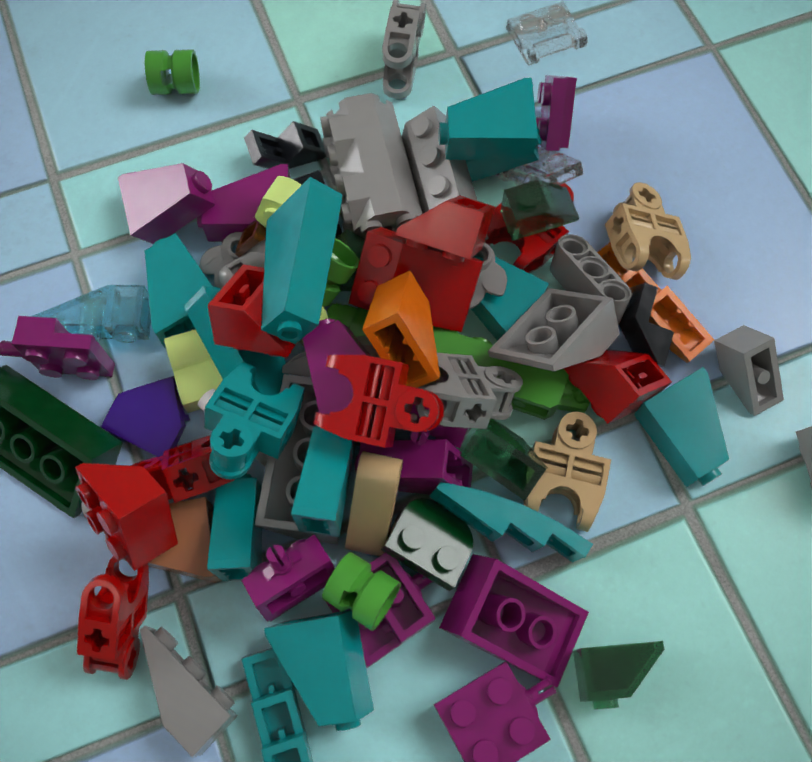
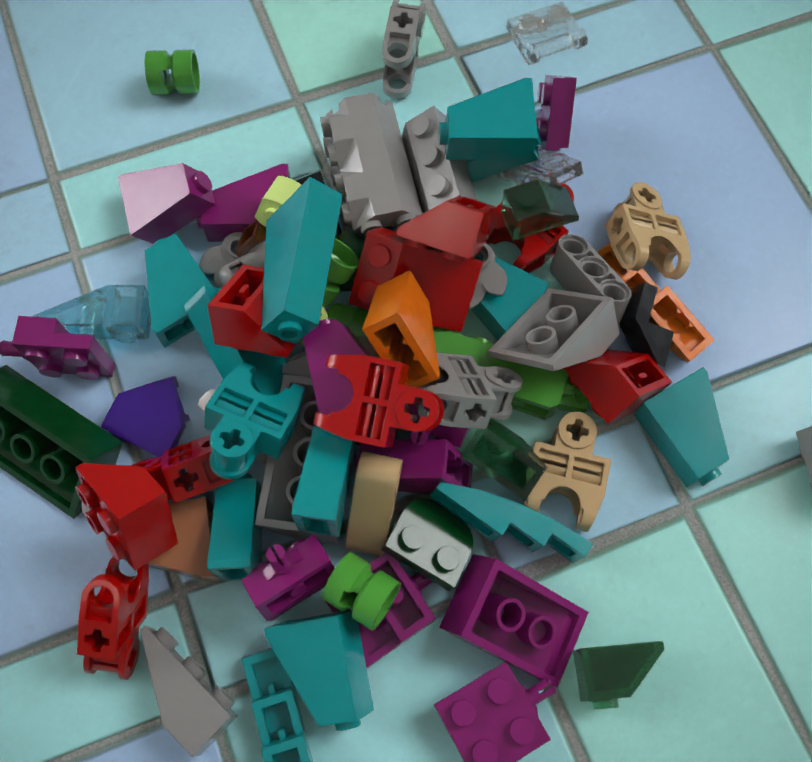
yellowish green brick [164,329,223,413] -> none
black slope [244,121,326,169] -> none
light grey slope [714,325,784,416] -> none

